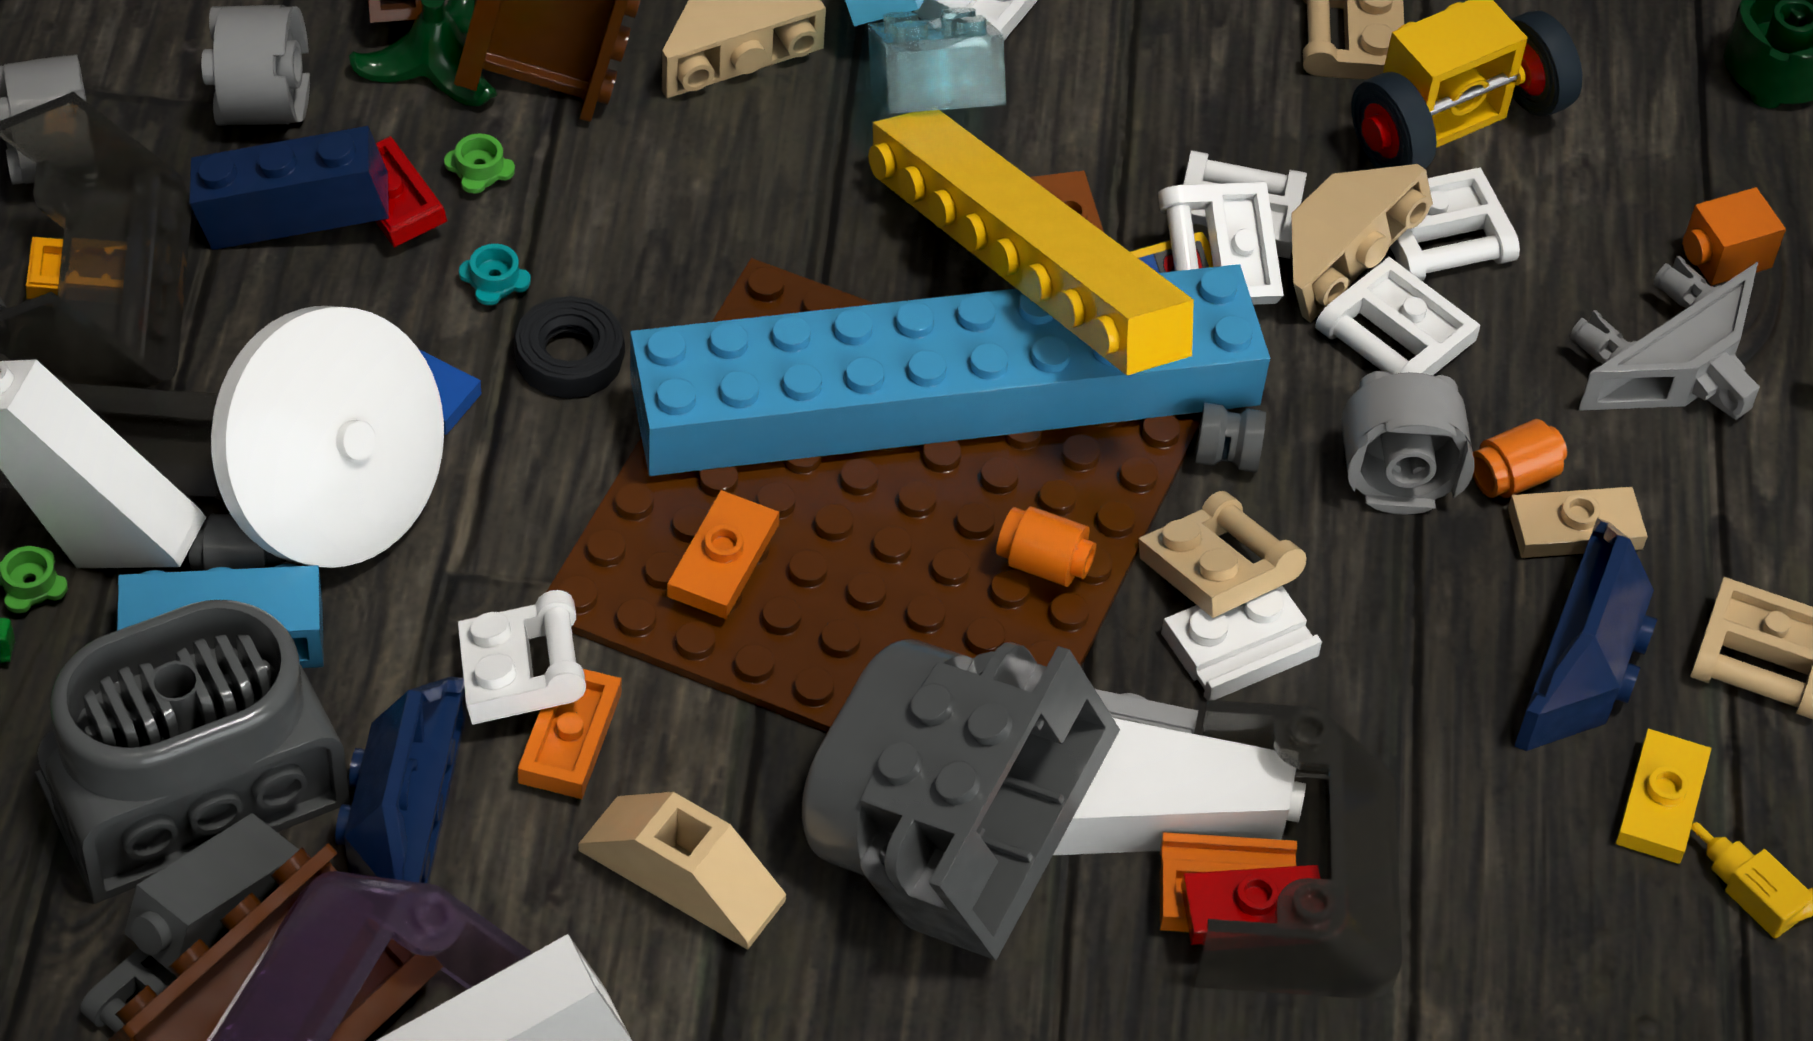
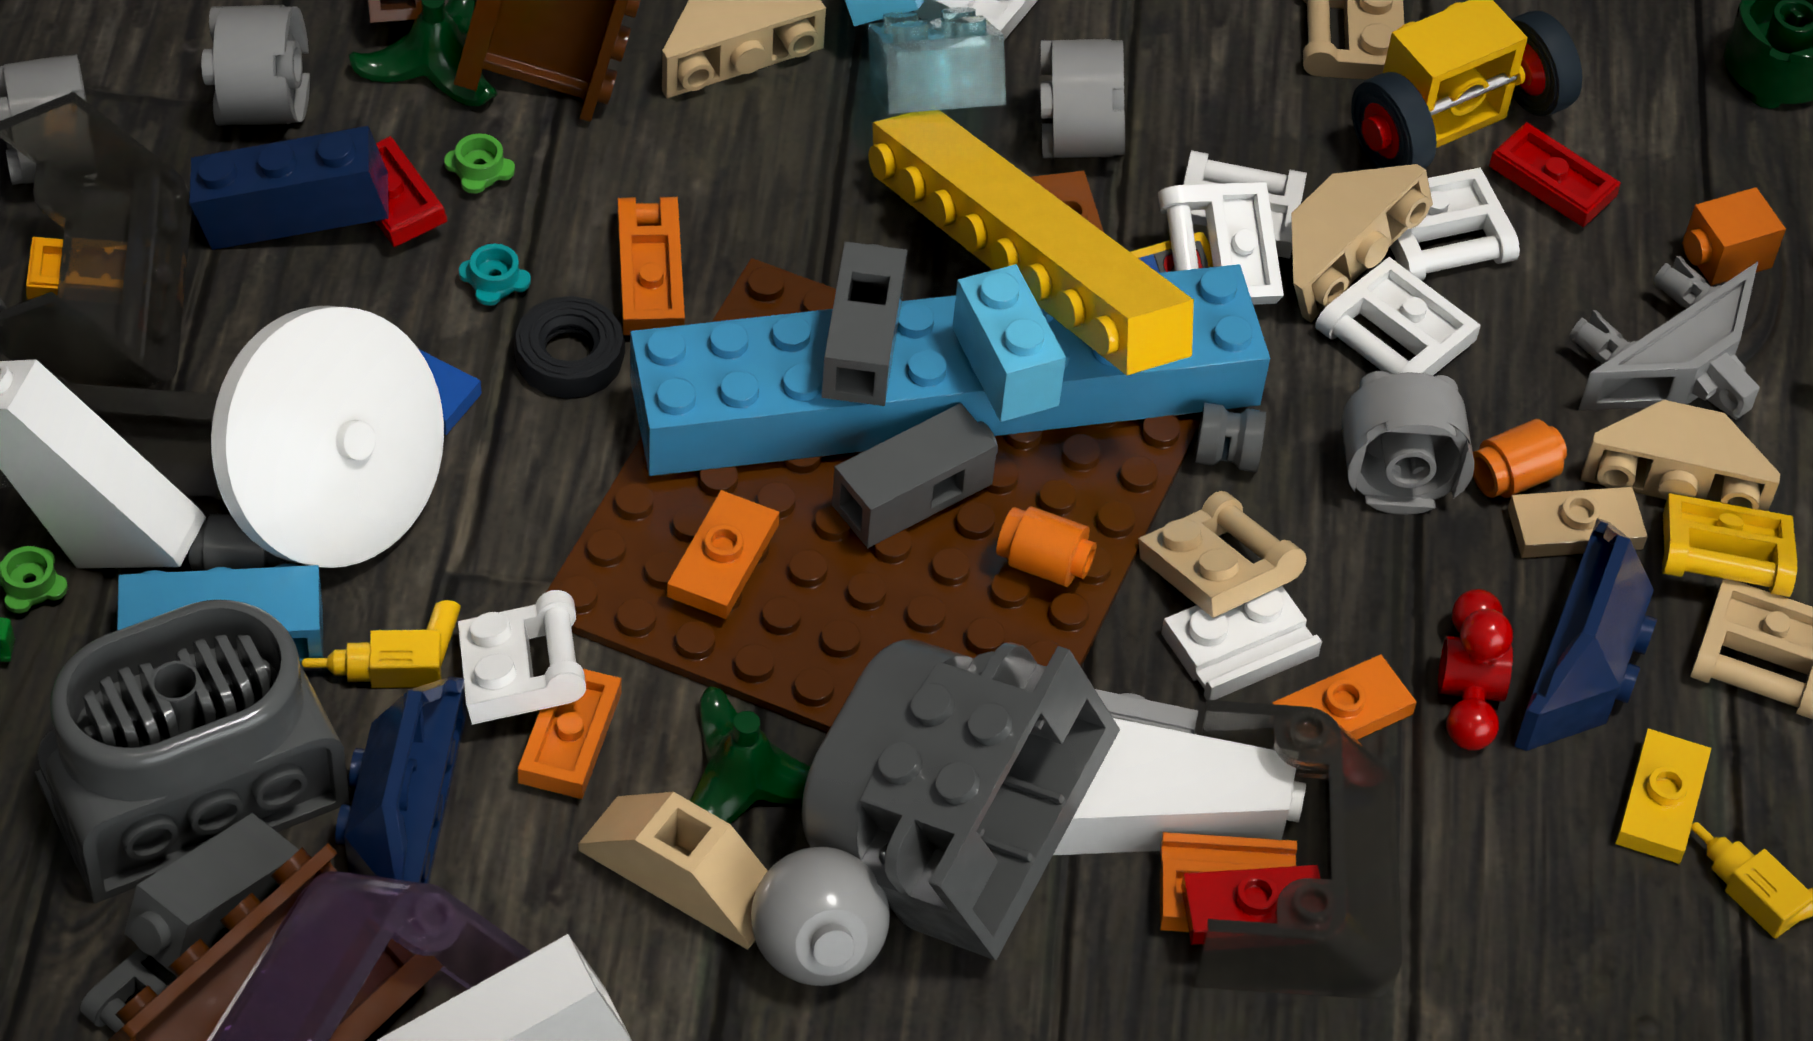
none -> yellow piece [301,600,461,688]
none -> orange plate [617,196,685,335]
none -> dark green piece [690,686,810,824]
none -> light grey brick [751,847,890,986]
none -> dark grey brick [822,241,907,406]
none -> dark grey brick [832,403,998,548]
none -> medium azure brick [952,264,1066,422]
none -> light grey brick [1041,39,1125,158]
none -> orange plate [1269,654,1417,763]
none -> red piece [1438,589,1513,750]
none -> red plate [1489,122,1621,228]
none -> tan slope [1581,400,1780,511]
none -> yellow plate [1662,493,1797,597]

